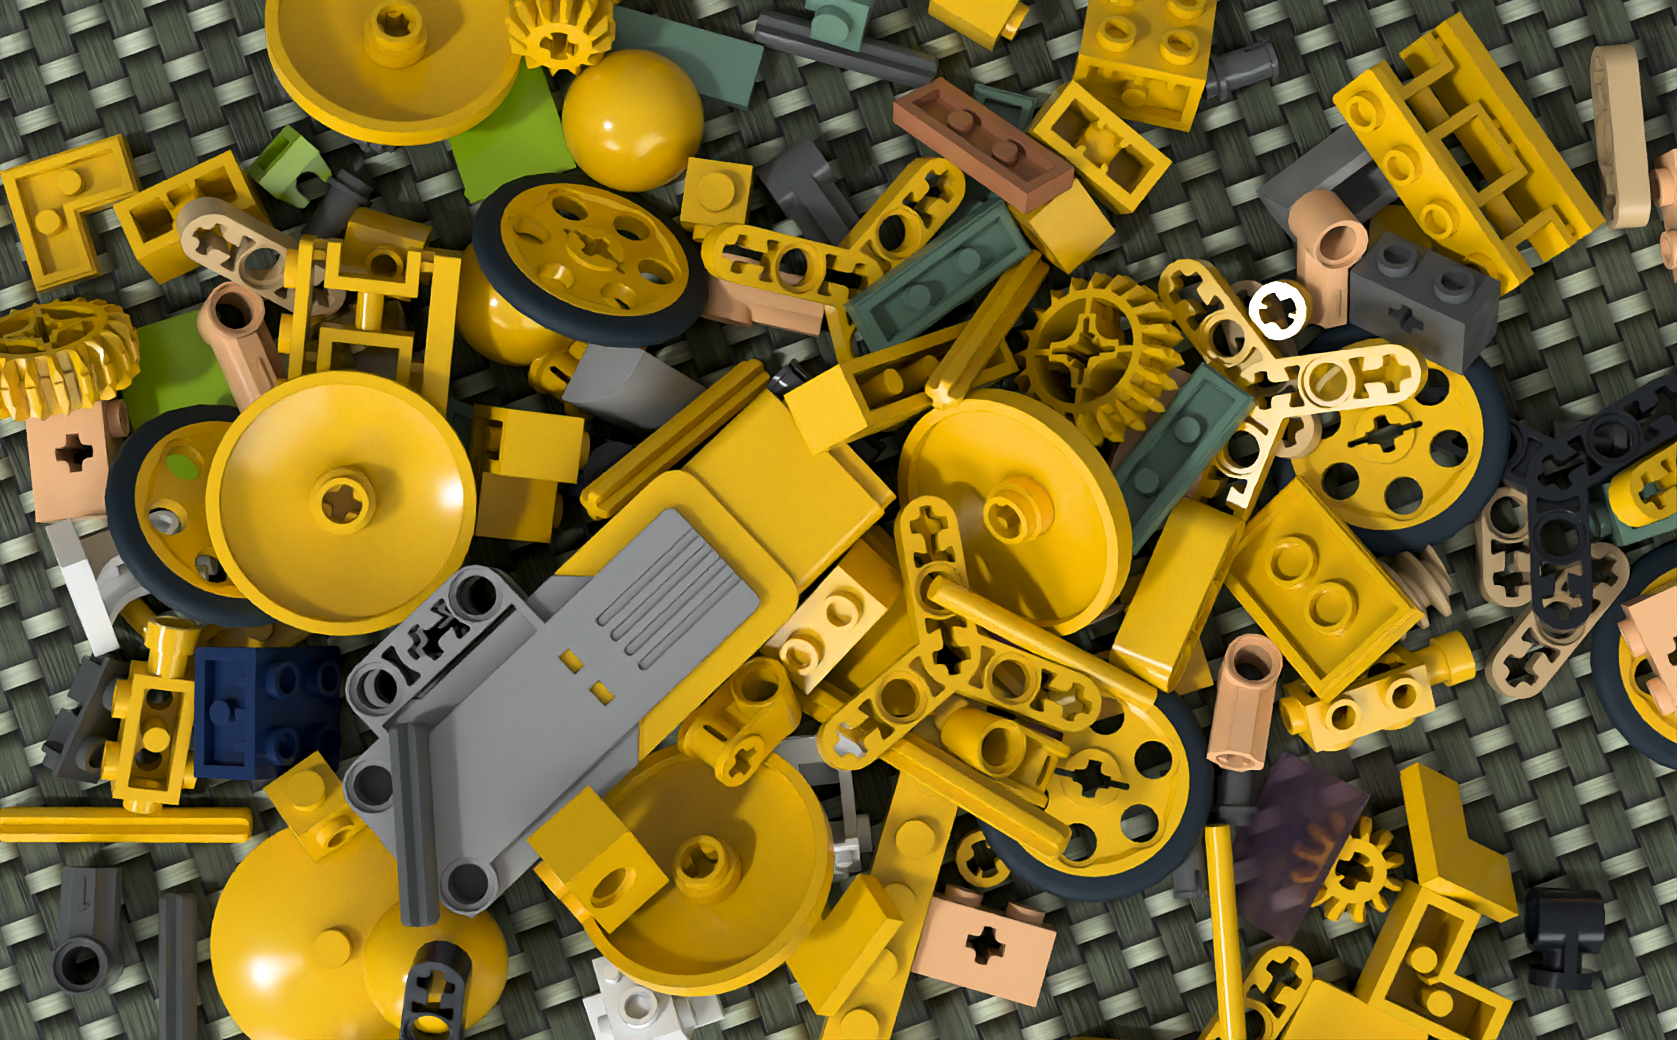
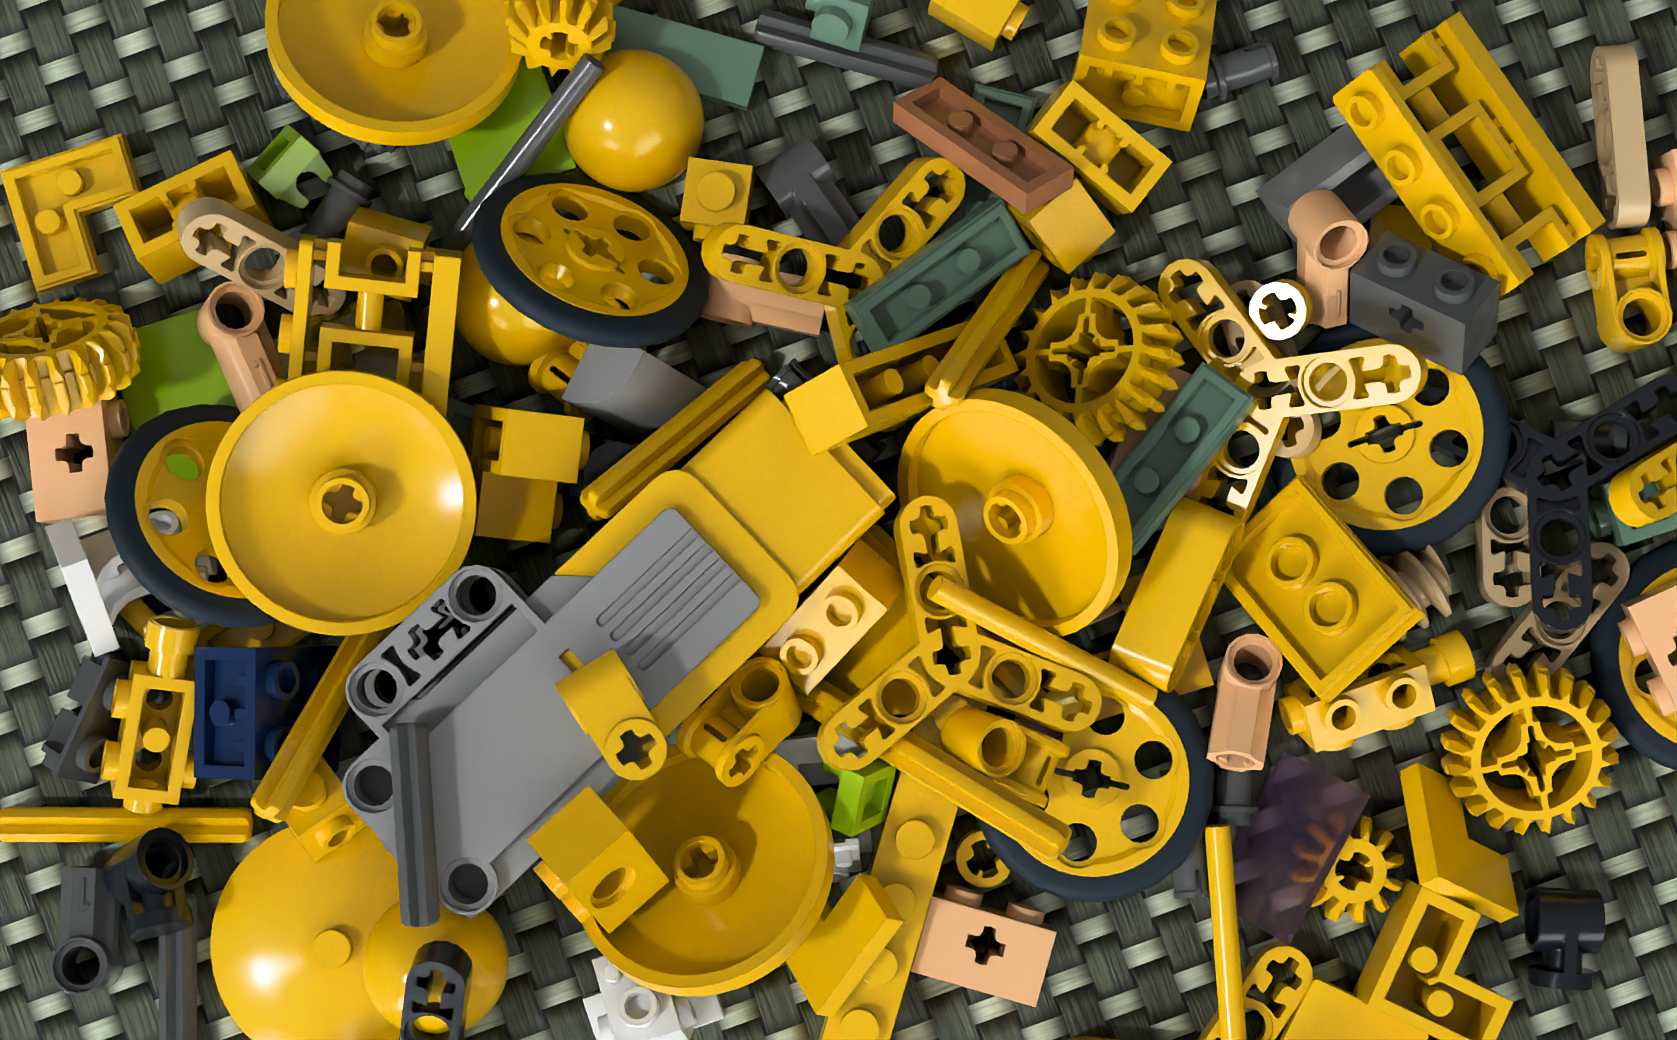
none -> black piece [104,827,194,940]
none -> yellow axle [250,625,396,823]
none -> dark grey bar [436,53,605,252]
none -> yellow piece [554,647,667,780]
none -> lime tile [816,754,896,837]
none -> yellow gear [1440,661,1619,836]
none -> yellow piece [1584,227,1673,354]

